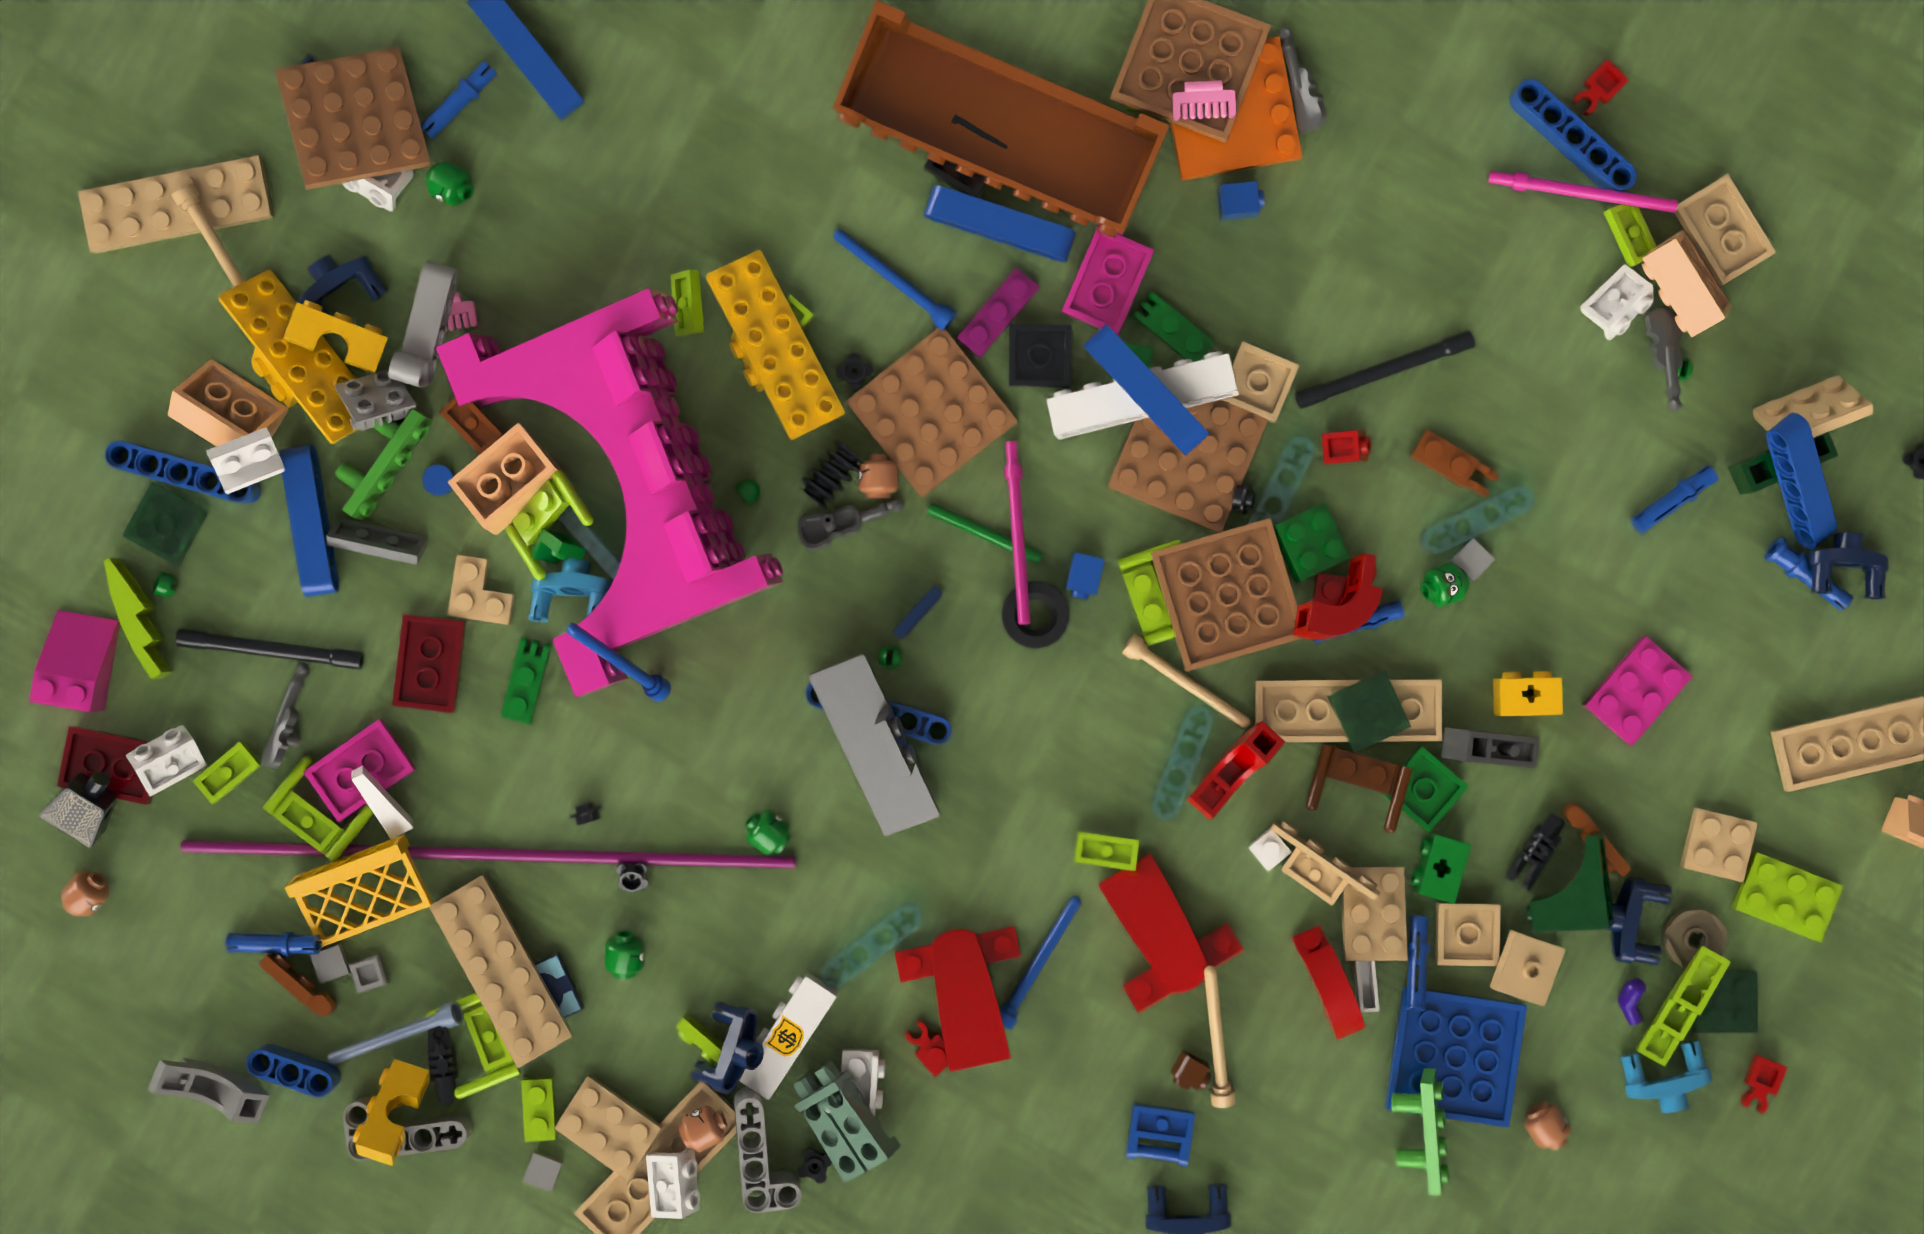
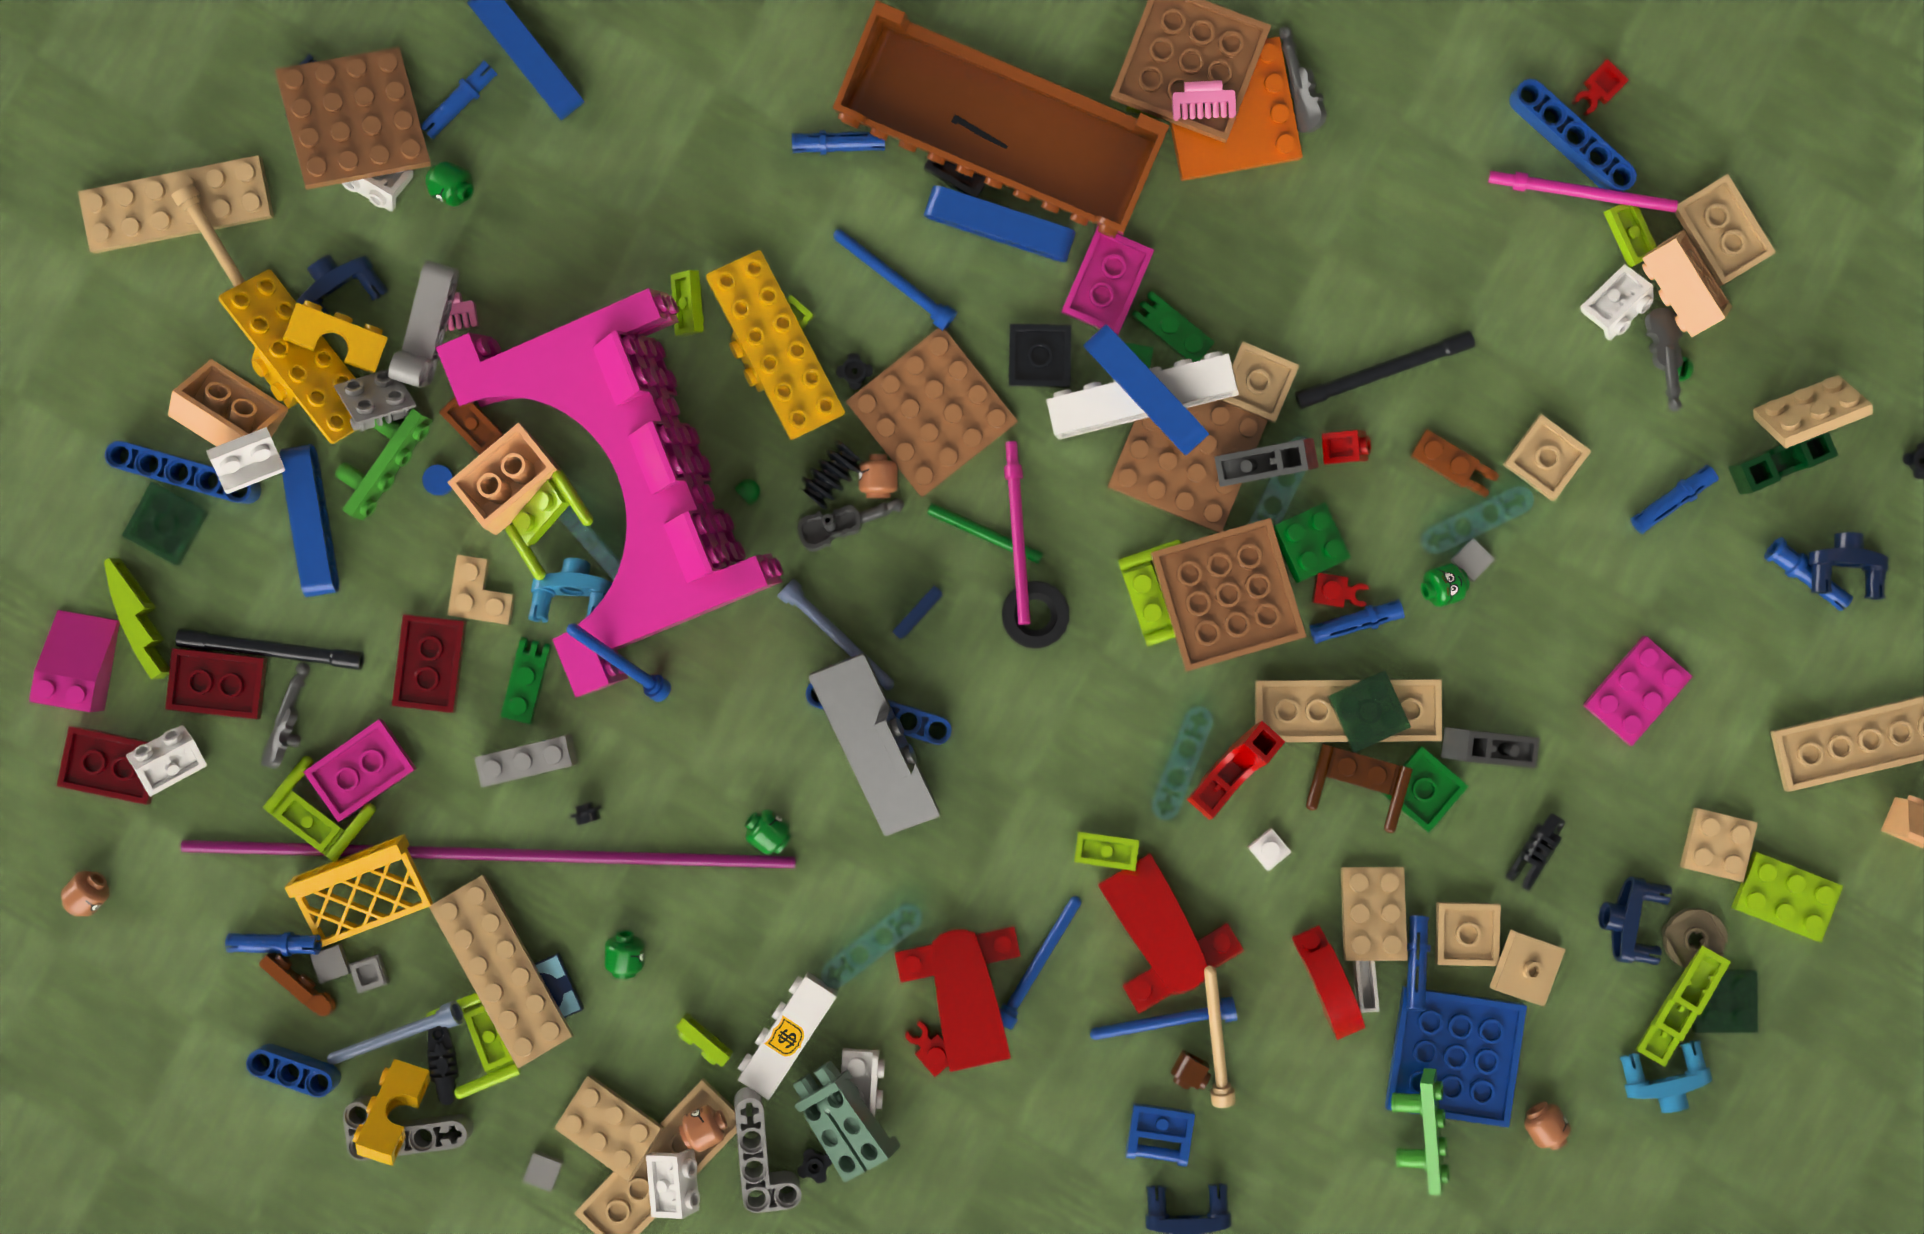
torso [39,772,118,848] -> none
light grey arch [148,1058,270,1124] -> none
green hinge [152,571,179,597] -> none
lime plate [193,741,262,805] -> none
dark grey plate [326,517,427,565] -> none
white piece [351,765,414,839] -> none
lime plate [521,1076,558,1142] -> none
green bracket [531,528,586,564] -> none
black plate [616,862,648,892] -> none
dark blue connector [691,1001,764,1093] -> none
green hinge [878,645,903,669] -> none
magenta plate [957,267,1040,359] -> none
blue brick [1065,552,1105,600] -> none
tan piece [1121,633,1251,728] -> none
blue brick [1217,181,1264,221] -> none
black plate [1232,482,1256,515] -> none
tan bracket [1270,821,1380,906] -> none
red arch [1293,553,1383,640] -> none
green brick [1411,832,1472,904] -> none
yellow brick [1493,671,1563,716] -> none
dark green arch [1526,831,1615,932] -> none
dark orange hinge [1562,802,1631,877] -> none
dark purple arm [1618,978,1646,1026] -> none
red plate [1740,1054,1788,1114] -> none
blue beam [1766,412,1837,550] -> none
none -> dark red plate [165,648,268,720]
none -> light grey arch [474,734,579,788]
none -> sand blue piece [777,578,894,690]
none -> blue pin [792,130,885,155]
none -> blue piece [1090,996,1238,1040]
none -> dark grey slope [1214,438,1319,487]
none -> tan plate [1503,414,1591,501]

